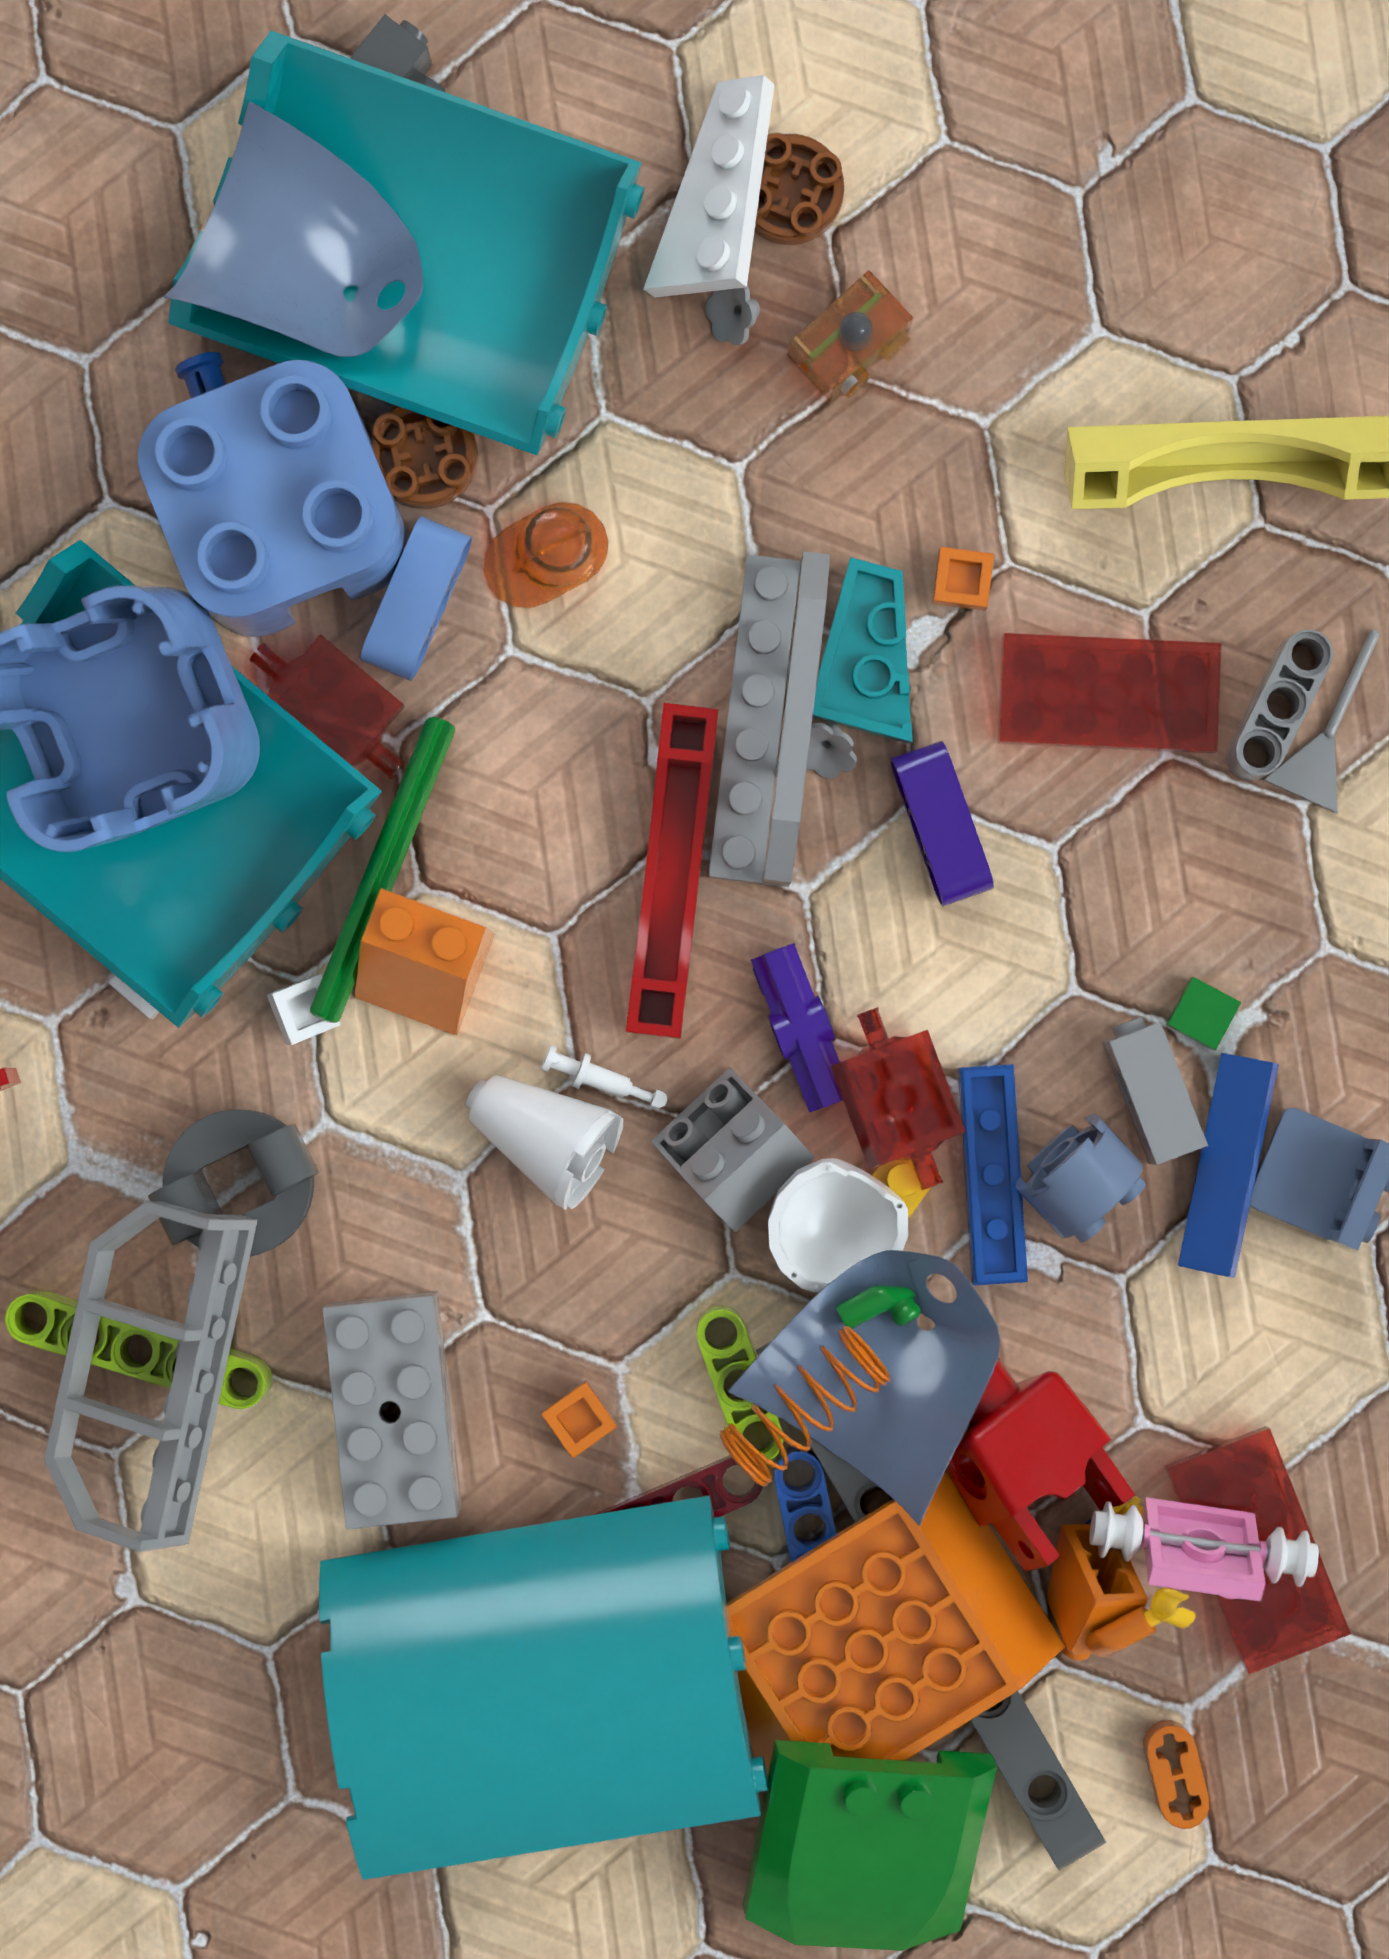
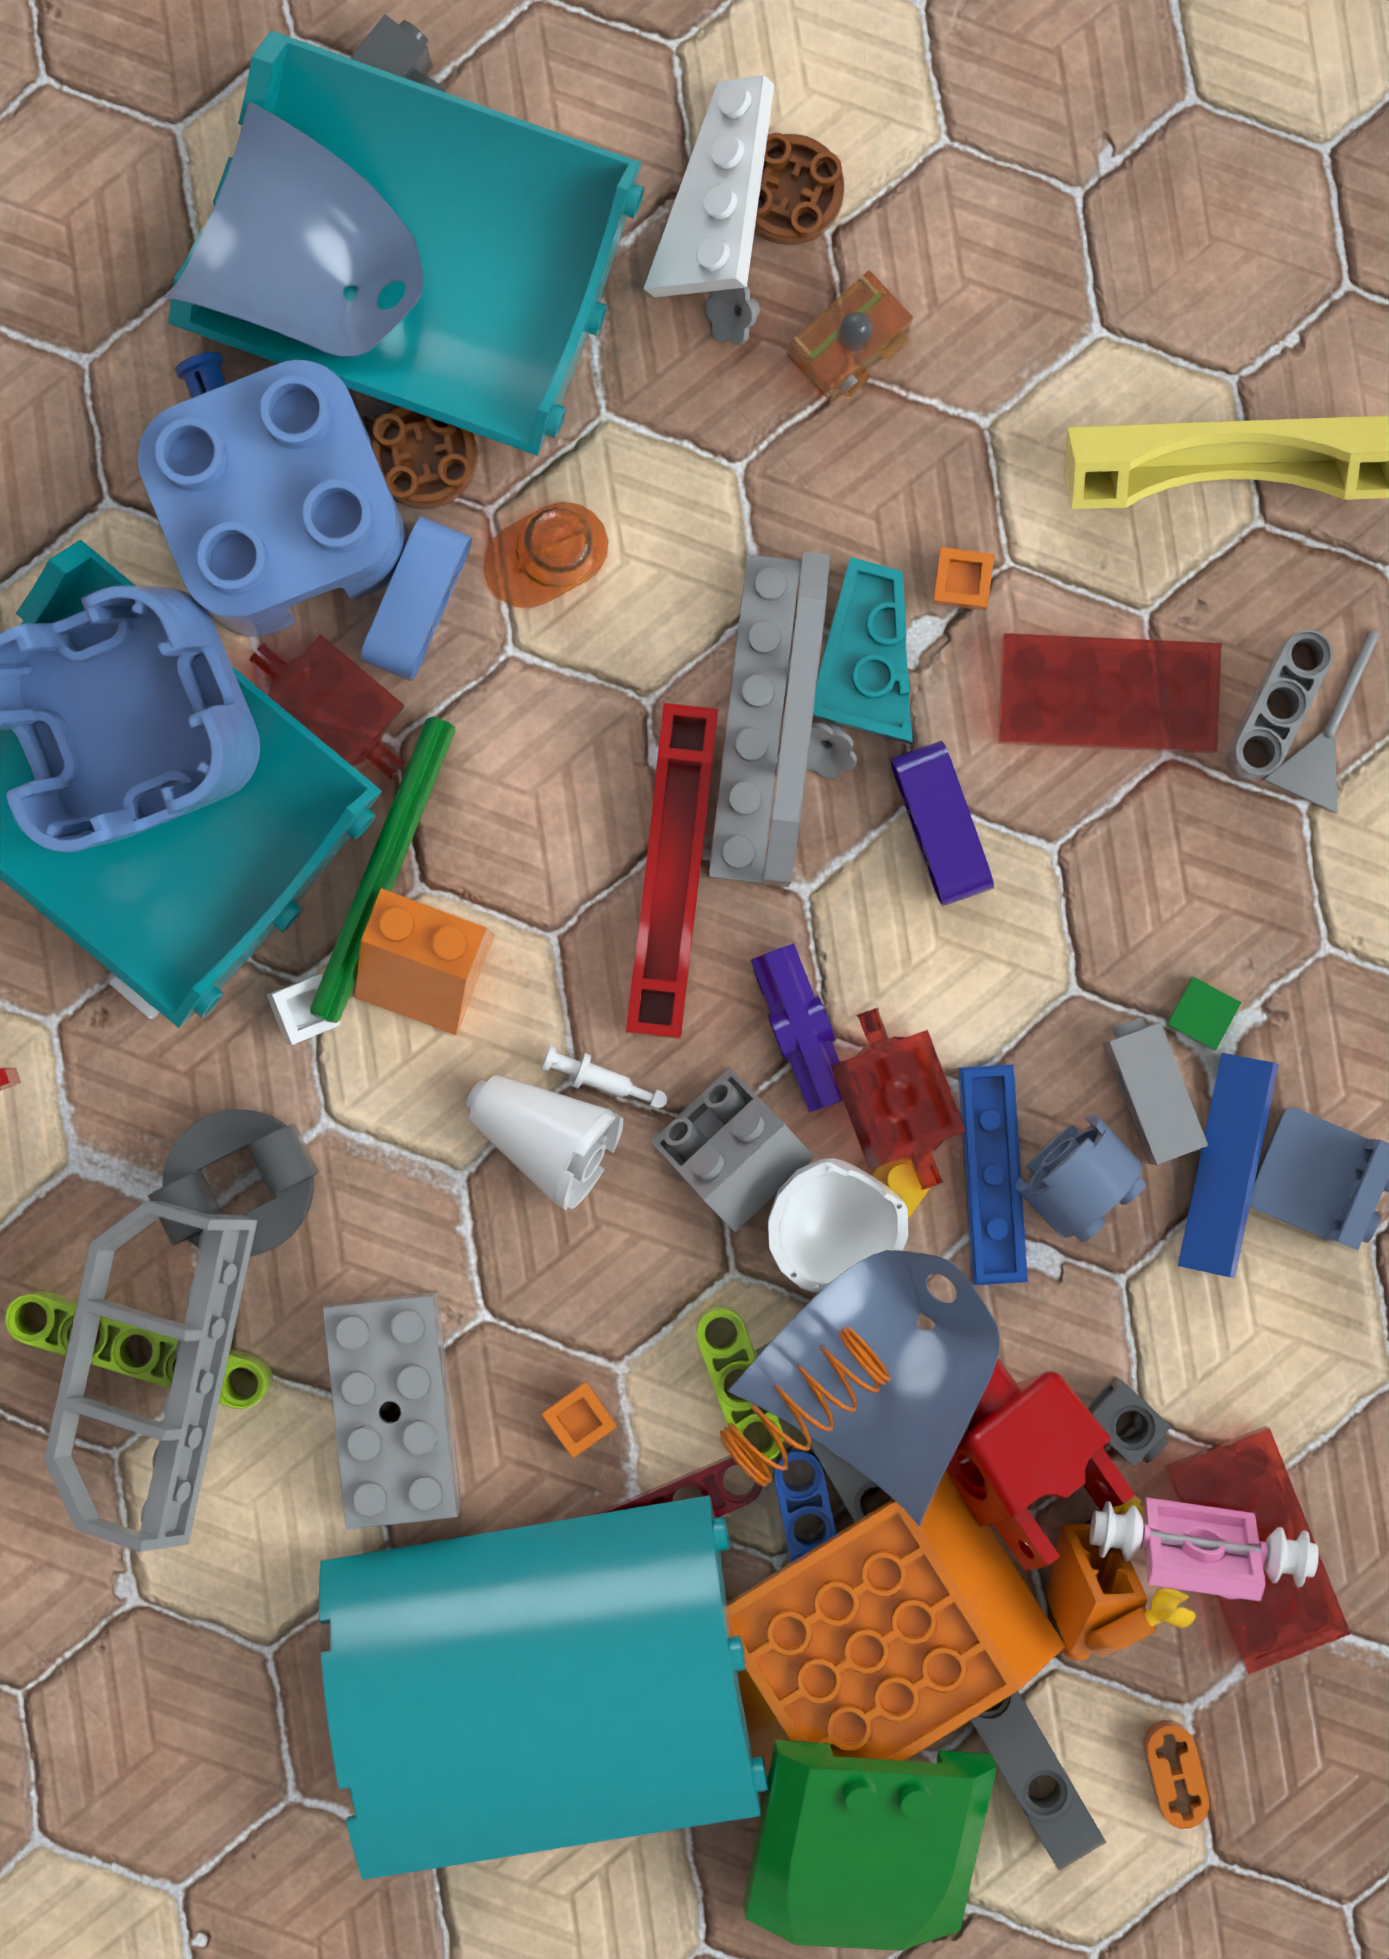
green arm [836,1285,921,1329] -> none
none -> dark grey brick [1087,1376,1172,1467]

